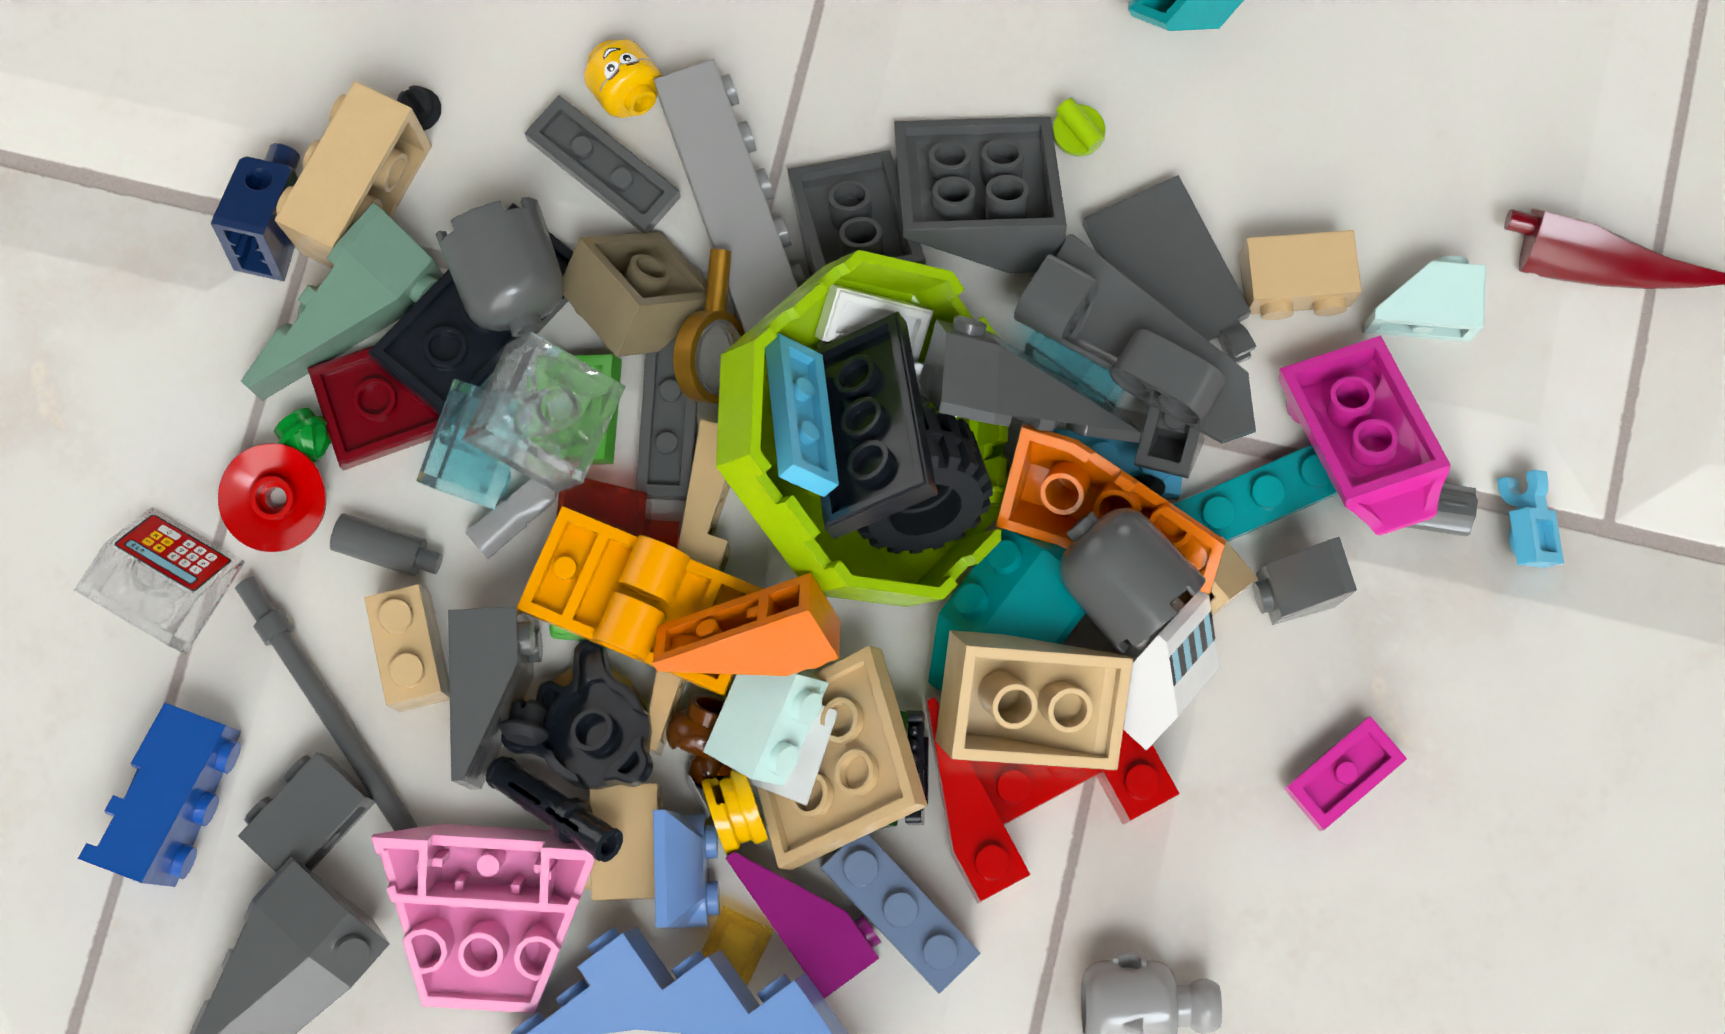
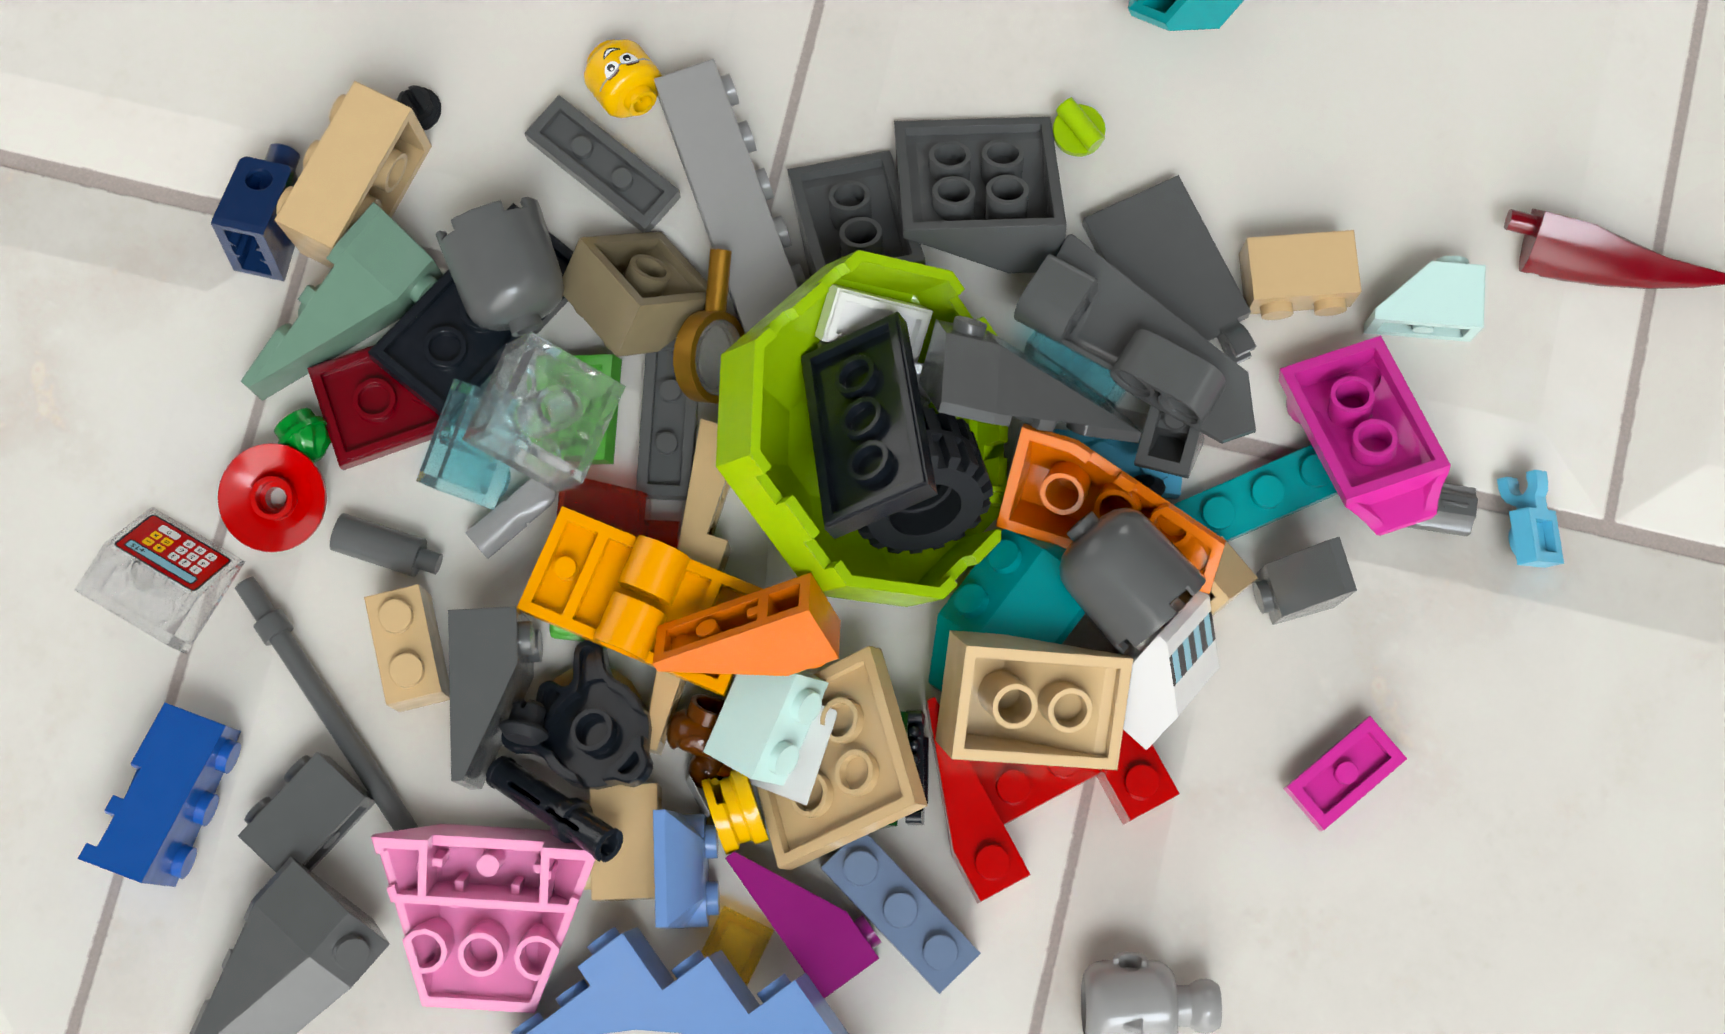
medium azure plate [765,333,839,497] -> none

